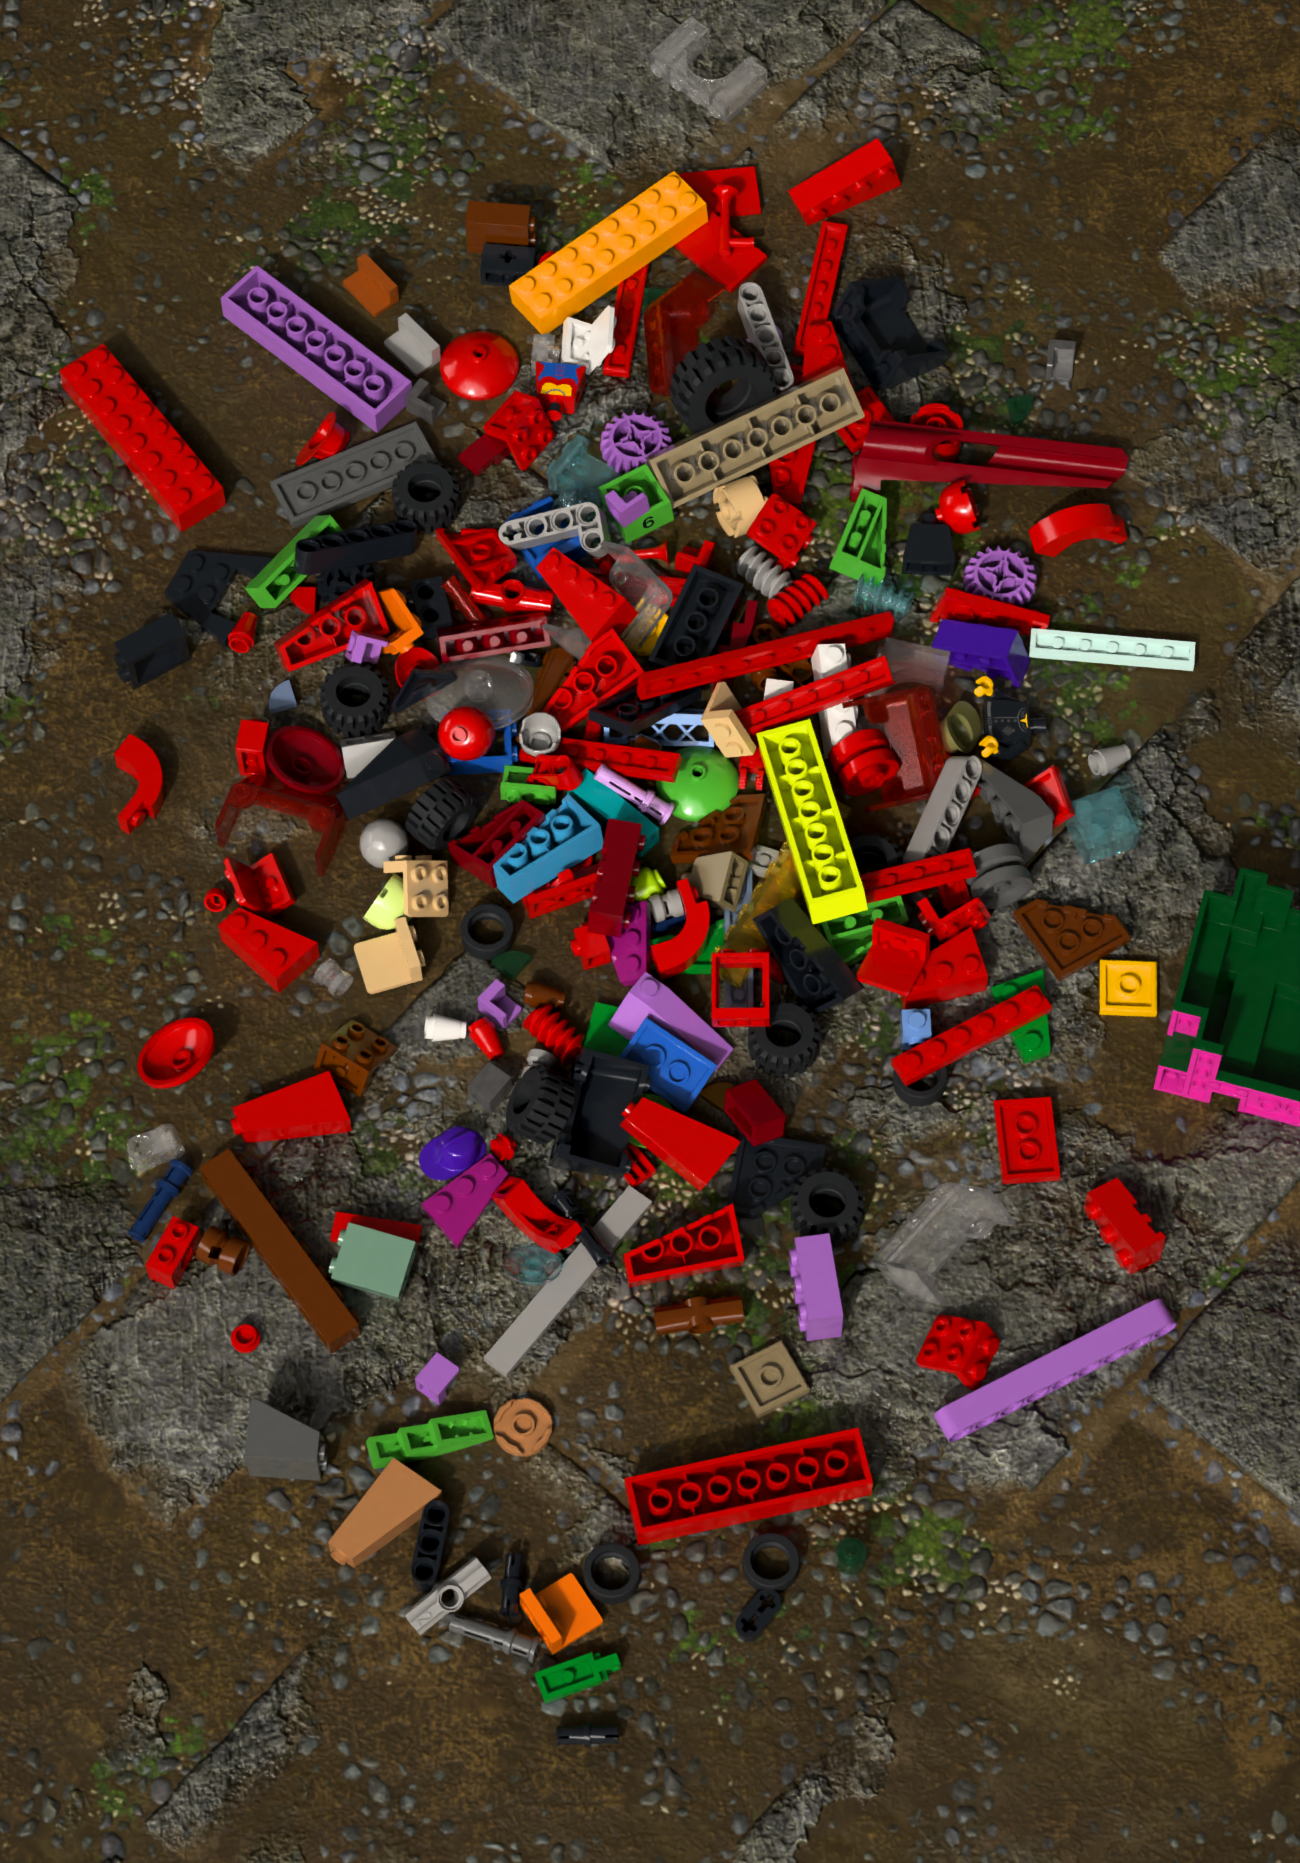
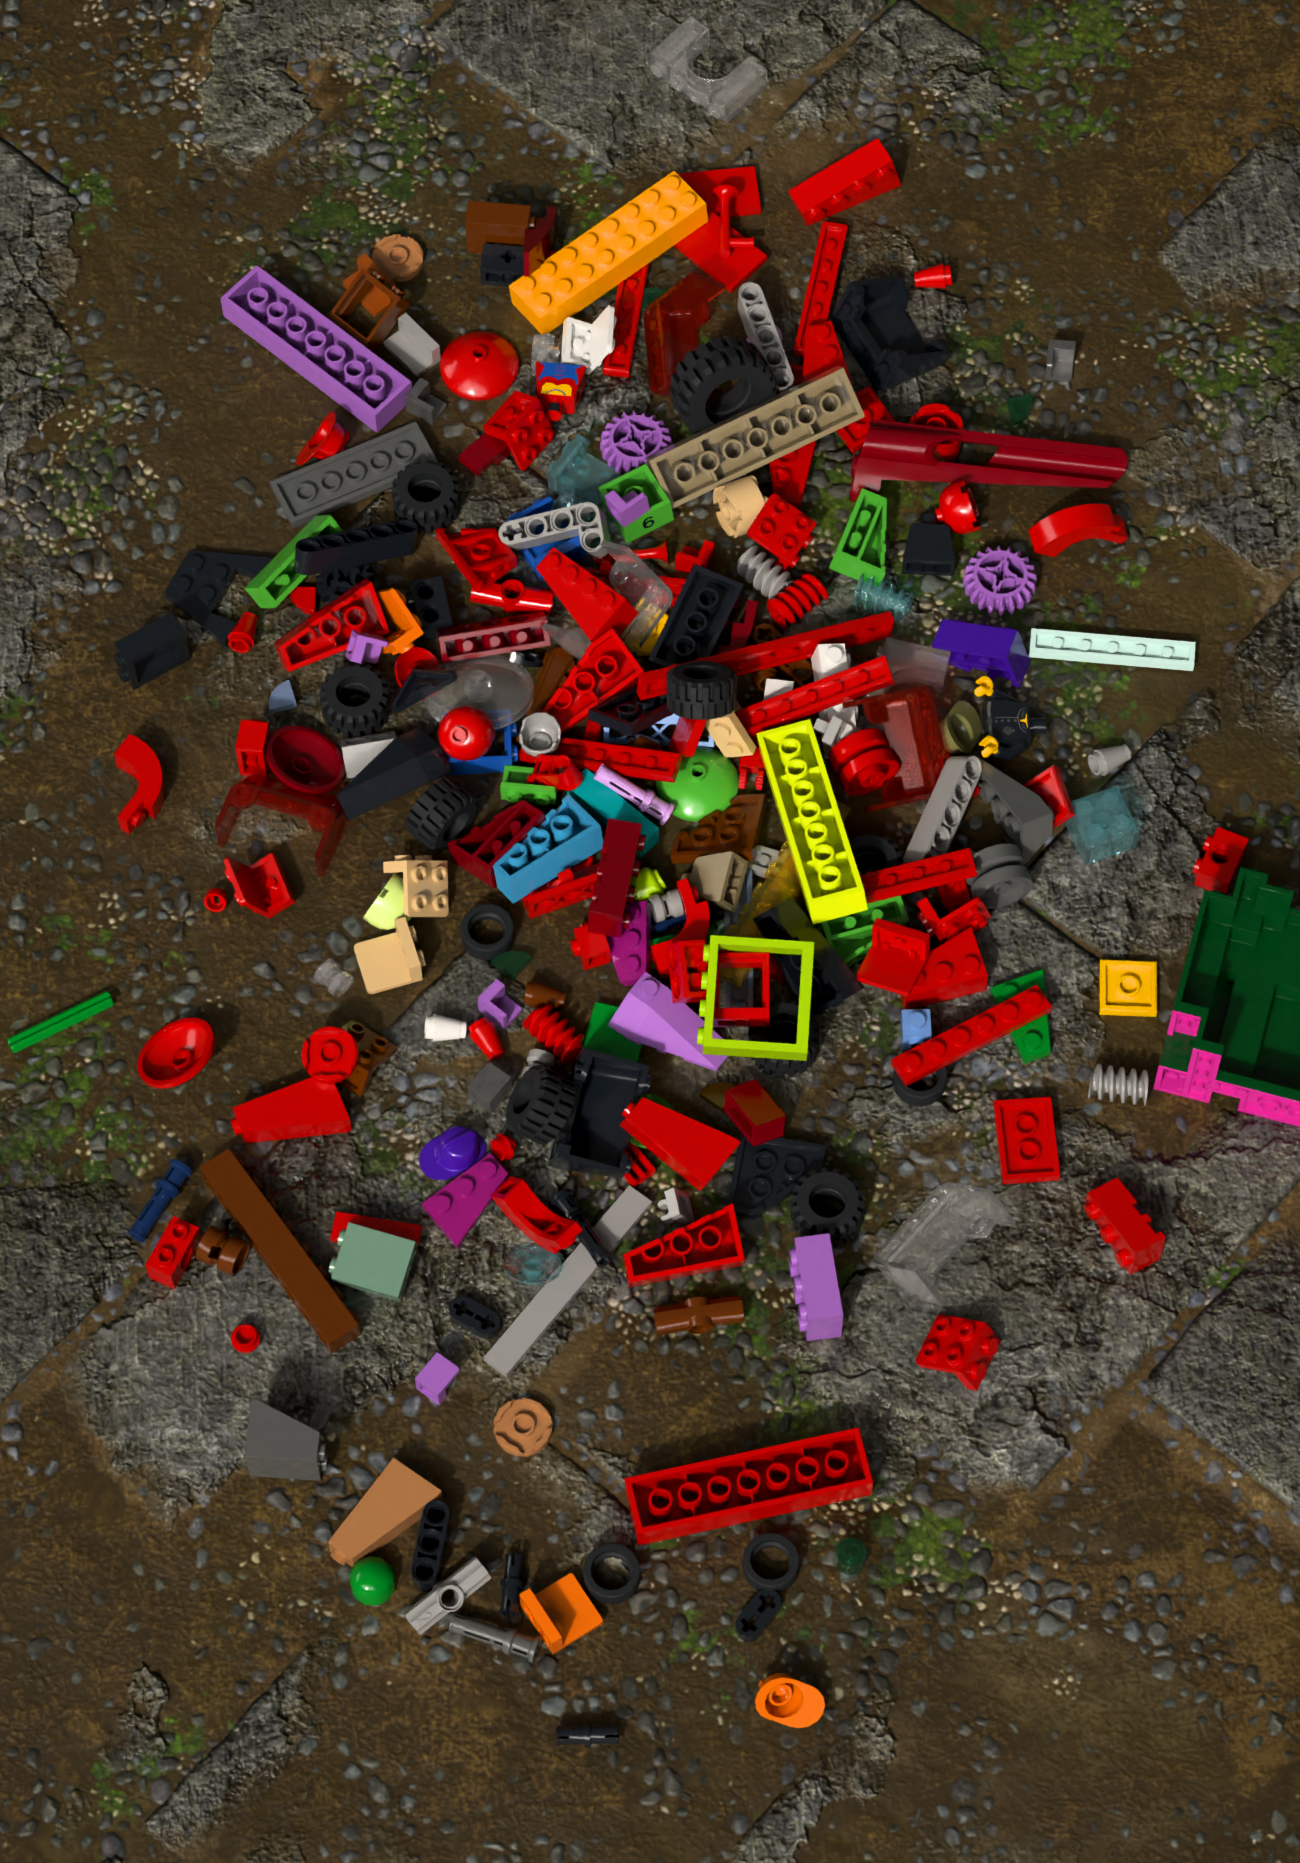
red brick [59,344,226,532] -> none
clear piece [127,1124,185,1171] -> none
red wedge [218,907,320,993] -> none
light grey piece [359,819,409,869] -> none
bright green slope [366,1410,494,1469] -> none
clear red pin [440,575,487,623] -> none
green hinge [534,1652,621,1704] -> none
blue plate [620,1018,718,1113] -> none
dark tan tile [730,1340,810,1418] -> none
red wing [929,587,1050,636] -> none
medium lavender beam [934,1298,1177,1442] -> none
reddish brown plate [1012,899,1131,982] -> none
none -> green axle [7,991,114,1053]
none -> red tile [301,1026,359,1084]
none -> reddish brown window [327,268,410,353]
none -> green hair [349,1556,396,1606]
none -> medium nougat tile [371,234,424,282]
none -> black beam [449,1296,501,1339]
none -> dark red slope [524,207,558,276]
none -> light grey tile [658,1188,694,1225]
none -> red brick [666,940,708,1004]
none -> black tyre [667,661,737,720]
none -> red tile [667,717,707,758]
none -> lime window [697,935,814,1061]
none -> orange piece [755,1673,825,1728]
none -> light grey tile [813,716,847,748]
none -> red cone [914,263,953,289]
none -> light grey piece [1088,1063,1149,1106]
none -> red brick [1192,827,1249,895]

